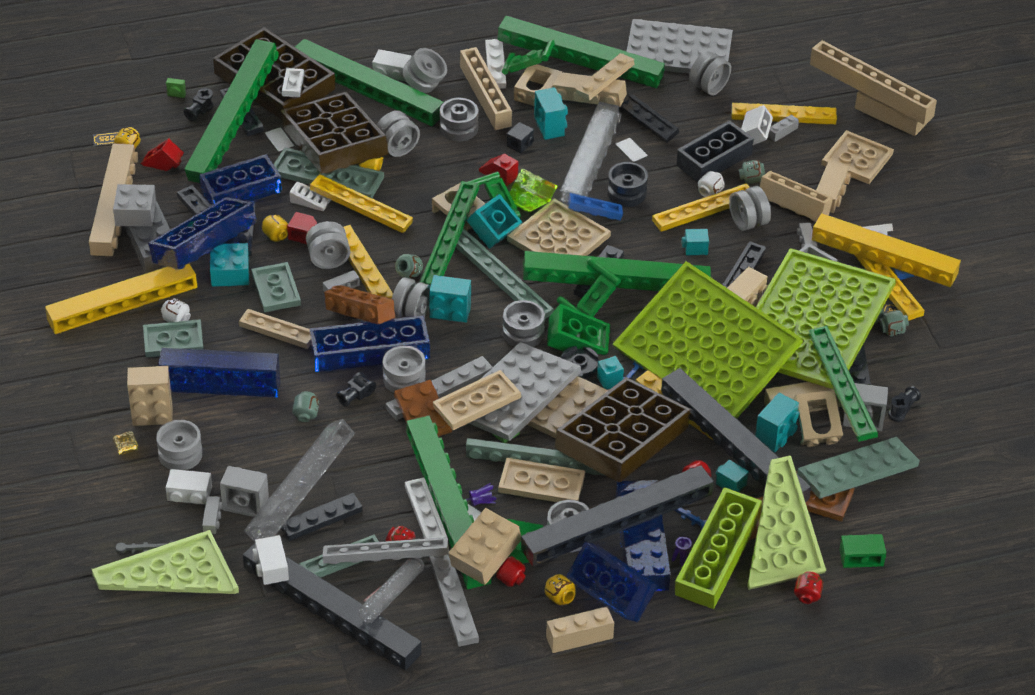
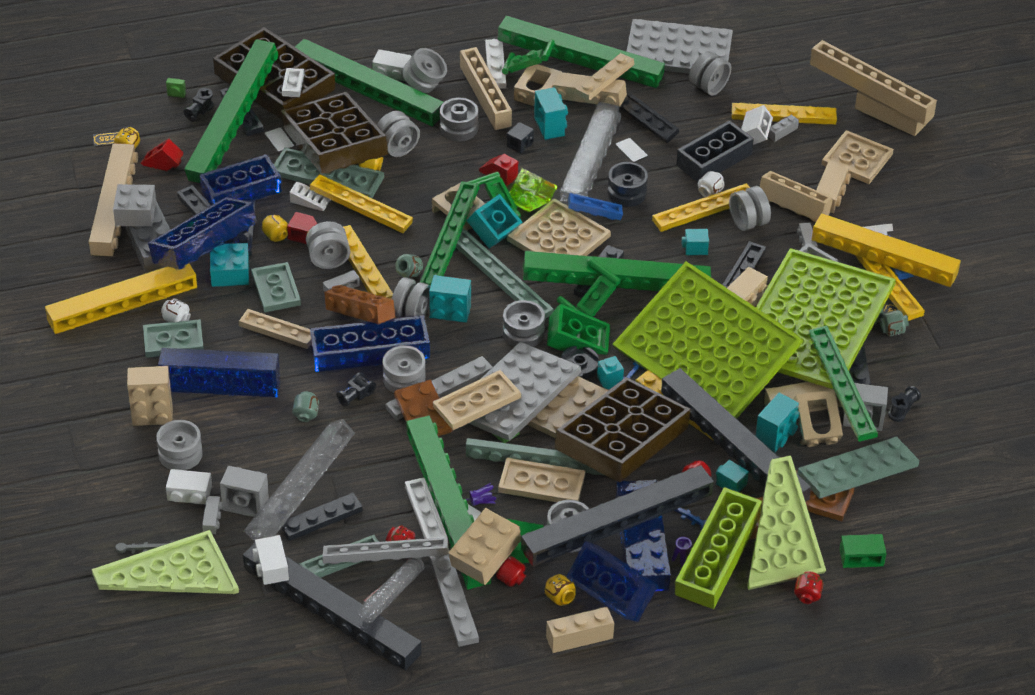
clear yellow plate [113,431,139,455] -> none
sand green head [739,160,765,185] -> none

